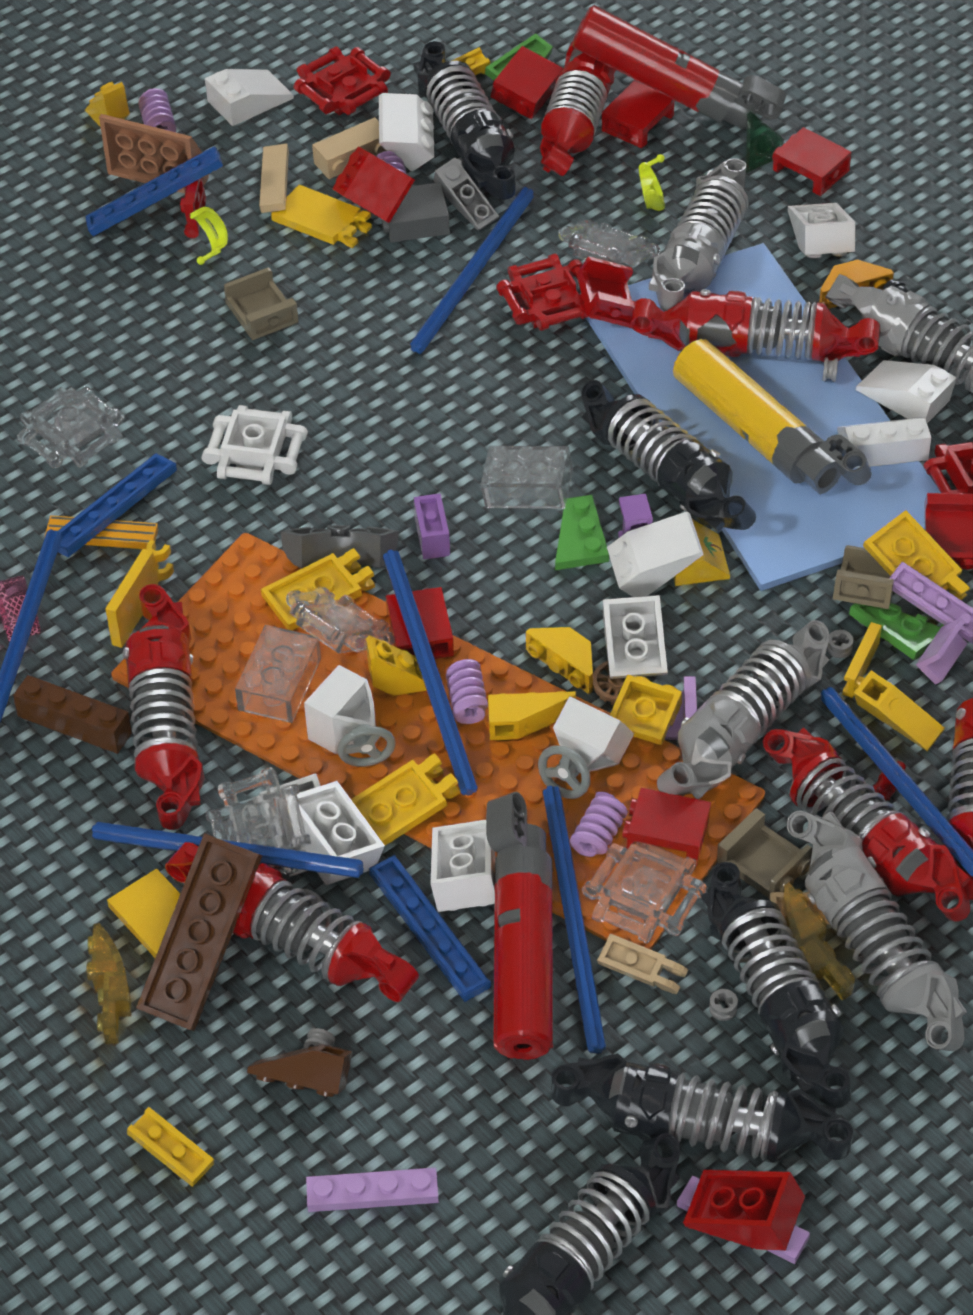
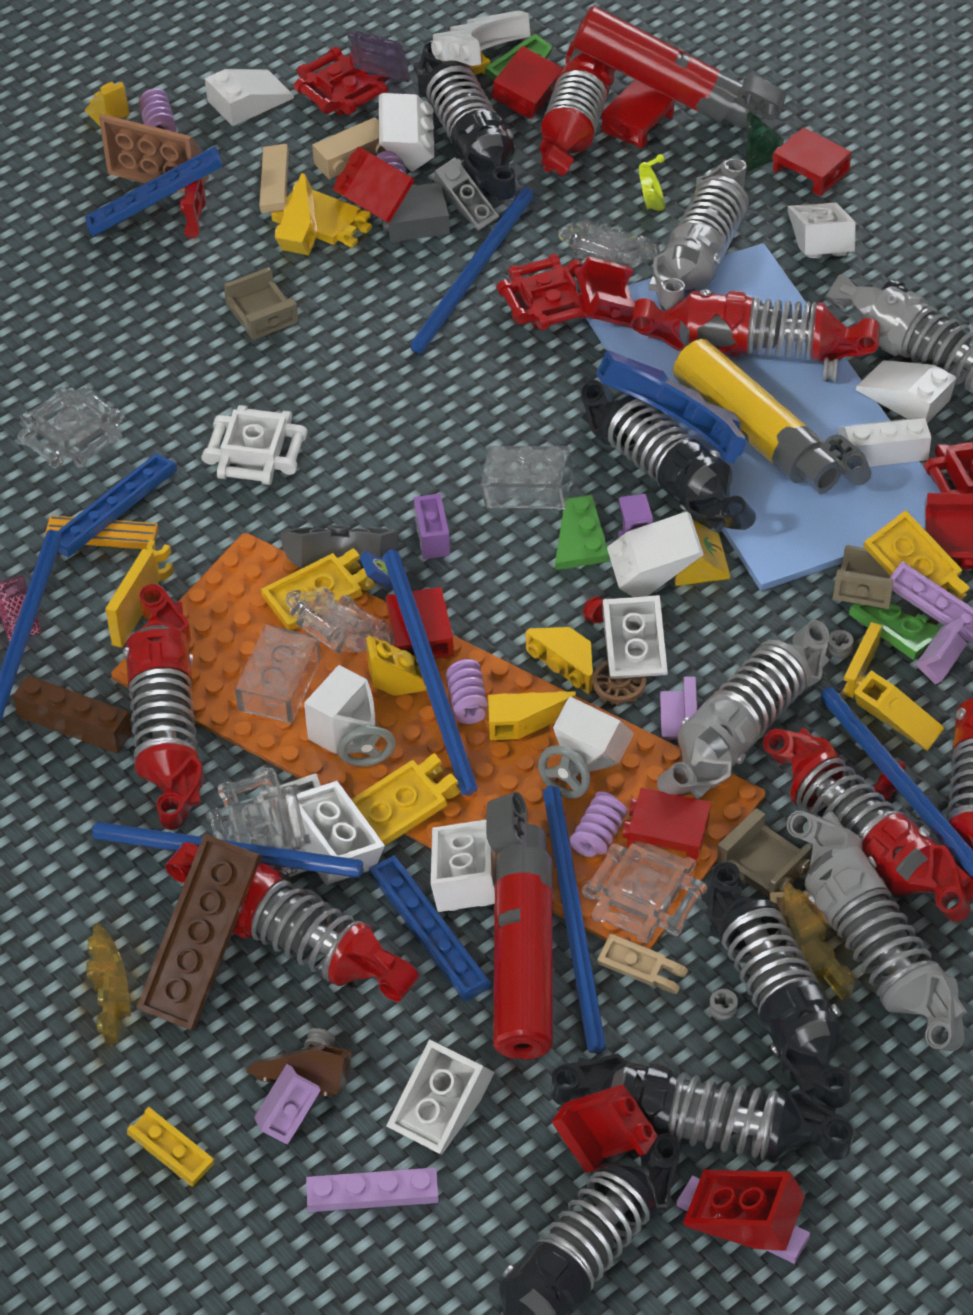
yellow tile [107,868,180,958] -> none
neon yellow helmet [190,207,228,265] -> none
yellow plate [610,674,682,745] -> none
light orange slope [819,259,894,309] -> none
none -> lavender panel [254,1064,321,1145]
none -> yellow slope [275,173,318,256]
none -> clear purple piece [348,31,410,83]
none -> blue tile [360,551,393,590]
none -> white slope [386,1039,495,1155]
none -> white arch [431,11,531,66]
none -> red panel [552,1084,658,1173]
none -> red plate [583,596,604,623]
none -> blue arch [596,350,746,464]

